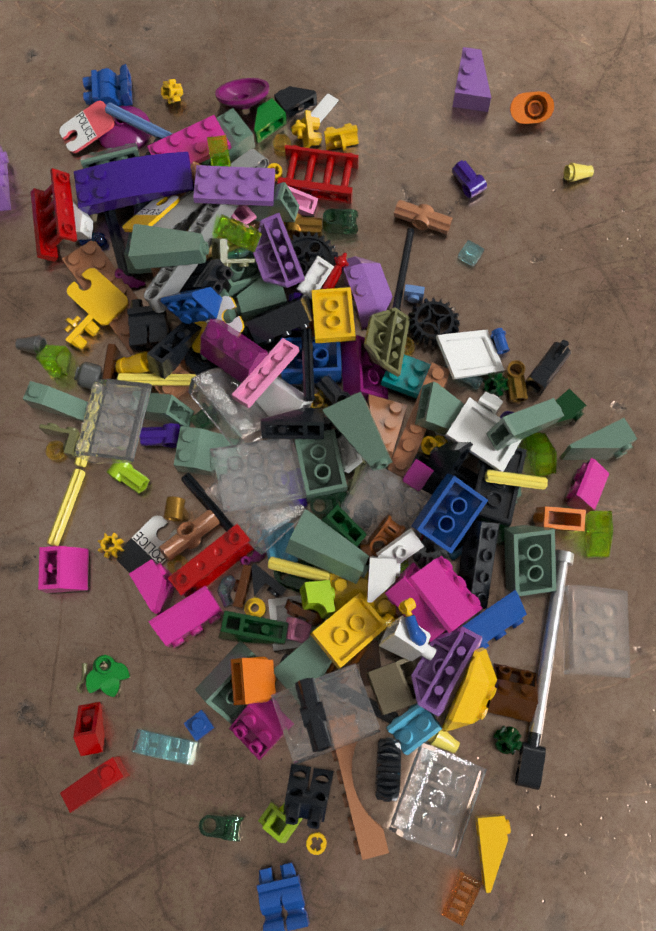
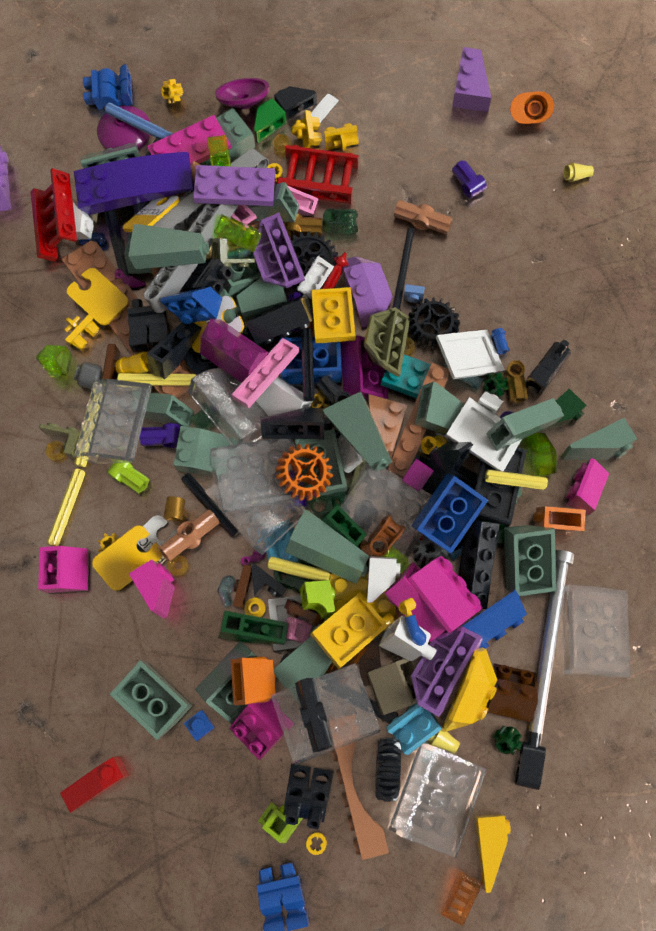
flat silver cone [15,335,47,355] -> none
sand green slope [23,381,90,422] -> none
piece [59,100,115,153] -> none
red slope [73,702,105,756] -> none
olive hand [76,663,89,693] -> none
green plate [86,655,129,697] -> none
clear light blue beam [131,729,199,765] -> none
dark pink slope [148,586,224,648] -> none
red fence [168,524,256,598] -> none
clear green piece [199,813,244,842] -> none
white plate [376,528,424,564] -> none
clear light blue plate [458,240,485,267] -> none
clear neon green slope [585,511,613,557] -> none
none -> yellow piece [92,525,162,591]
none -> sand green slope [110,660,193,740]
none -> orange gear [275,444,333,501]

